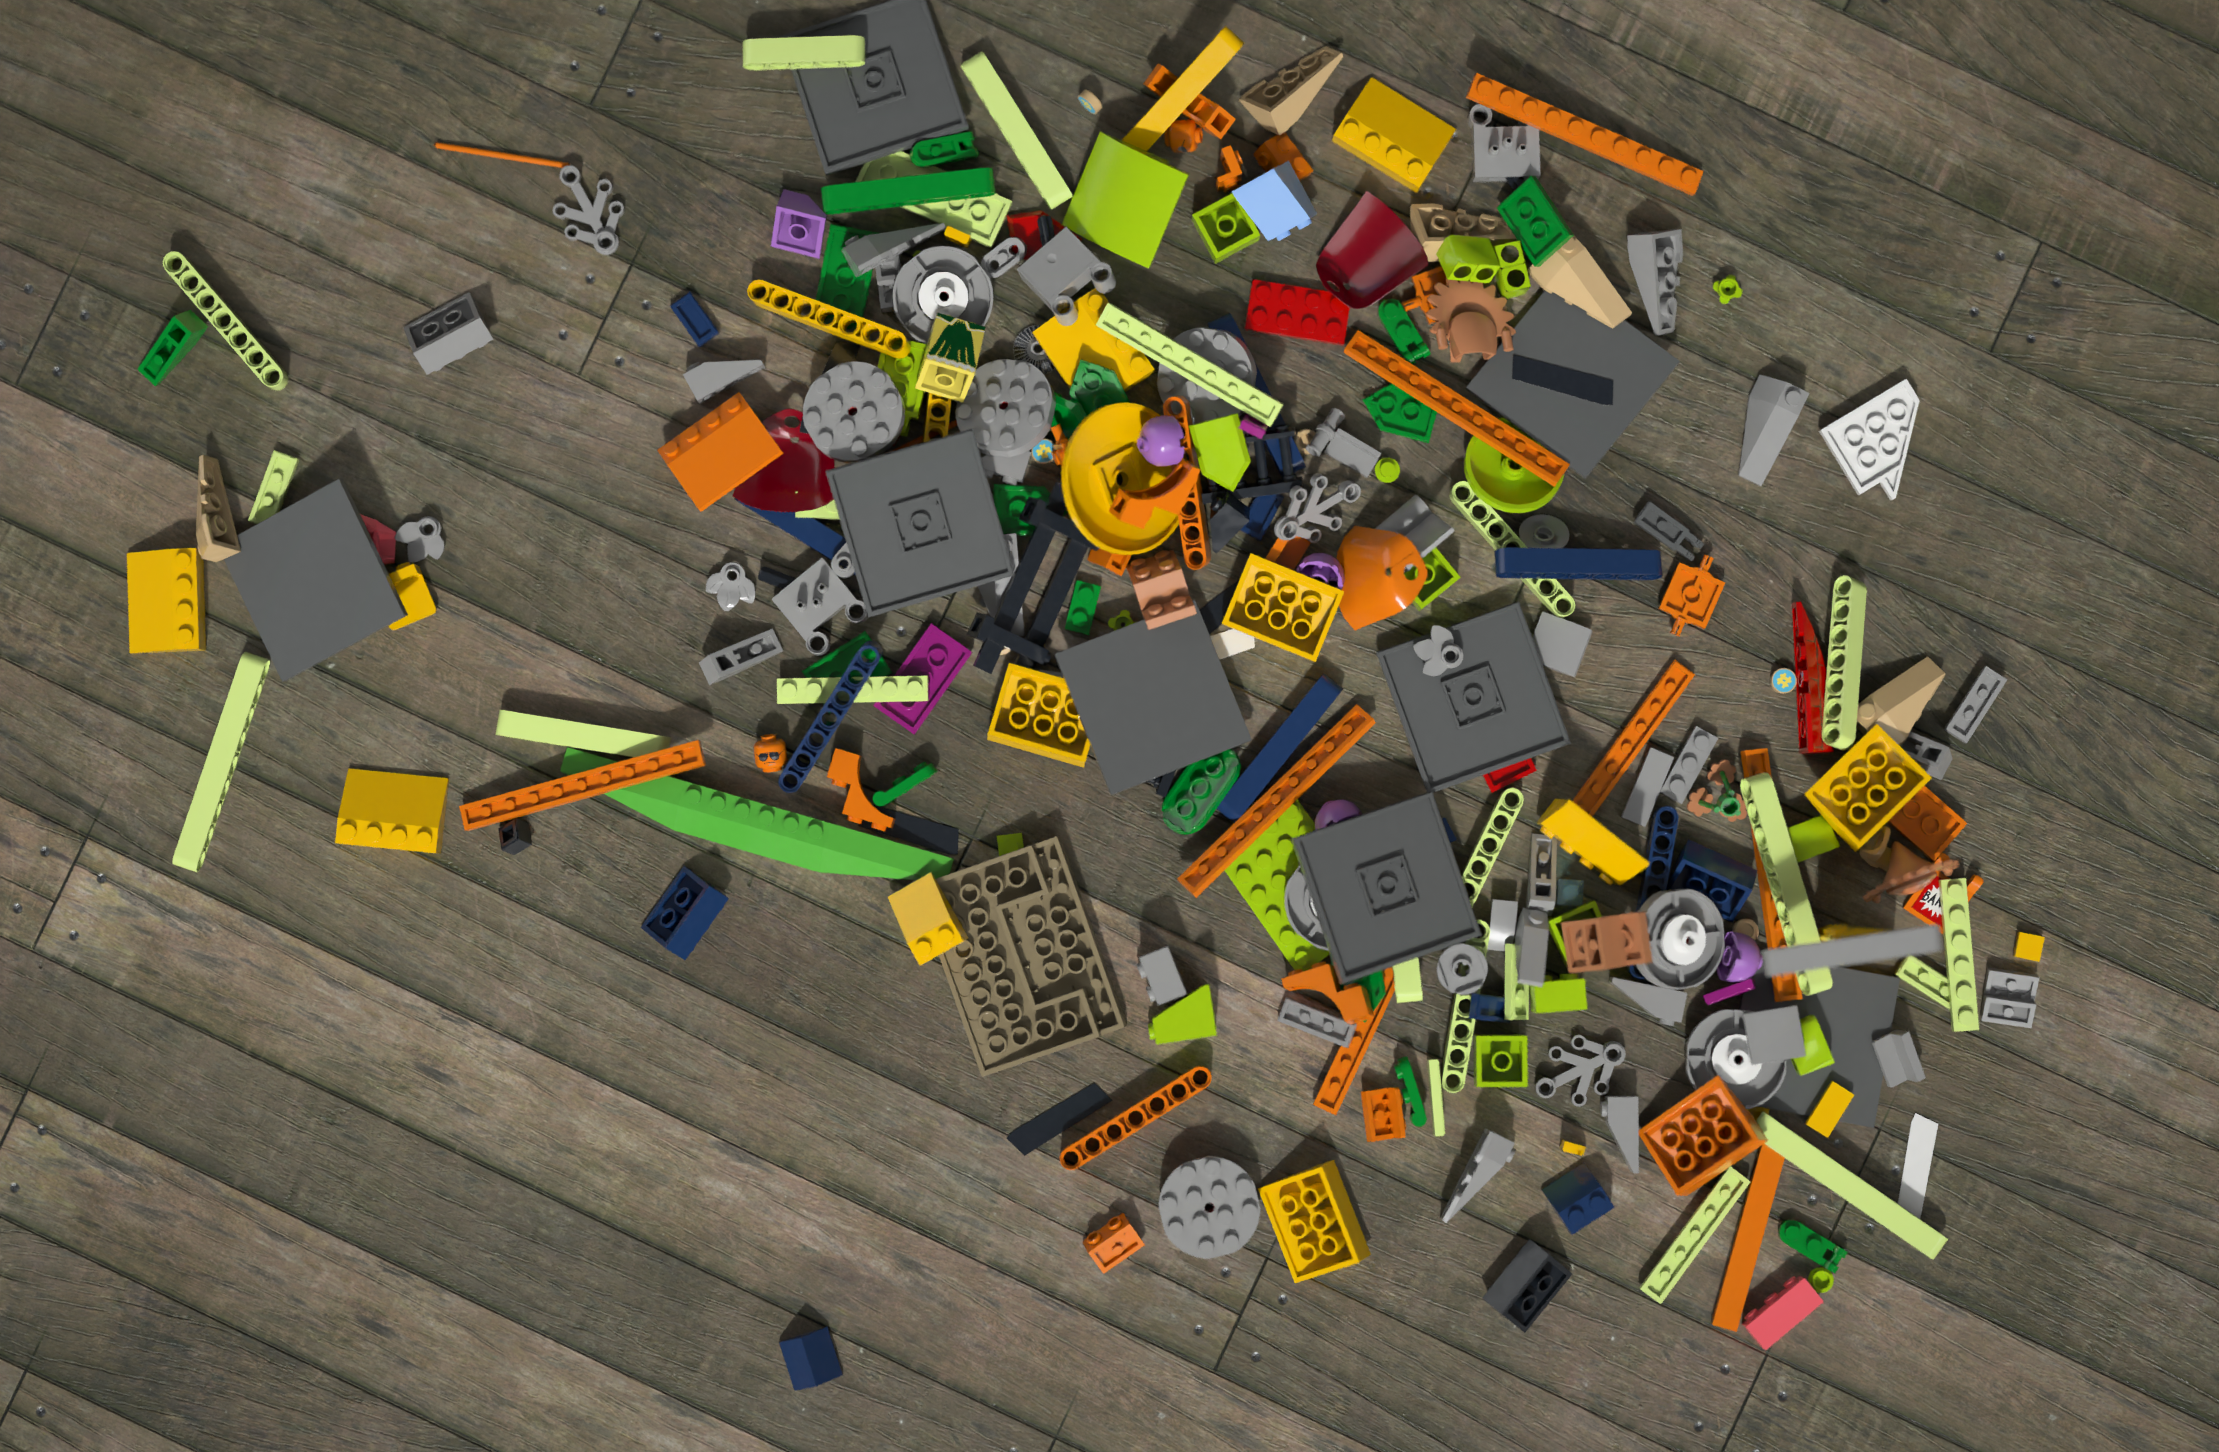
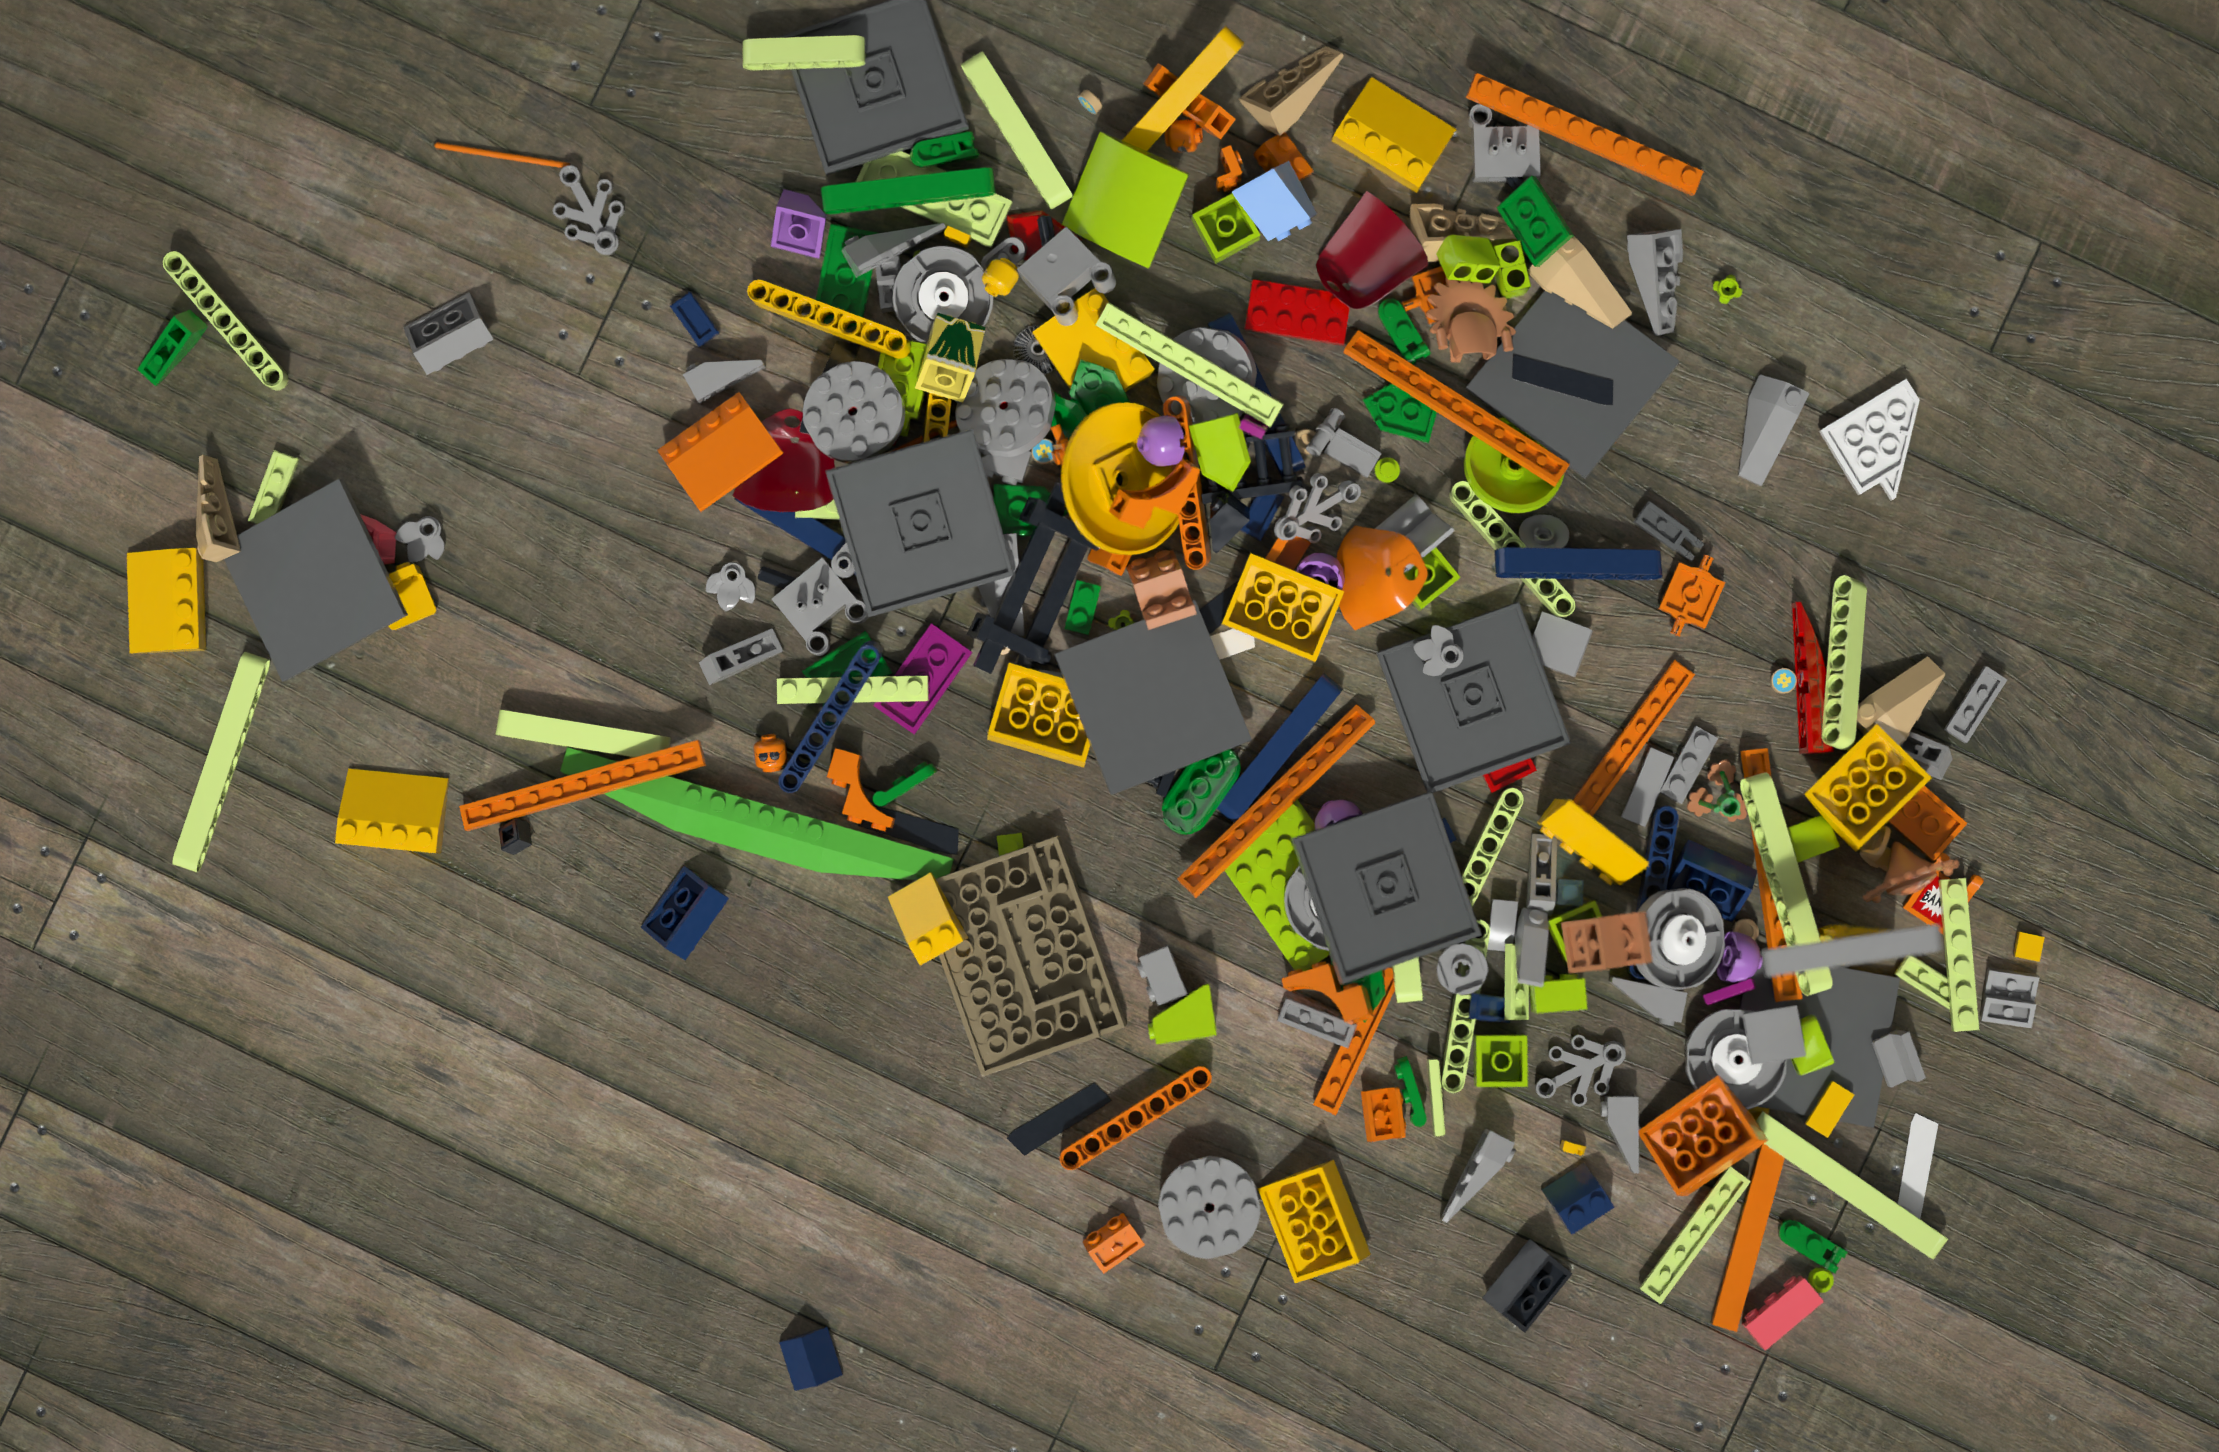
none -> yellow head [981,258,1019,297]

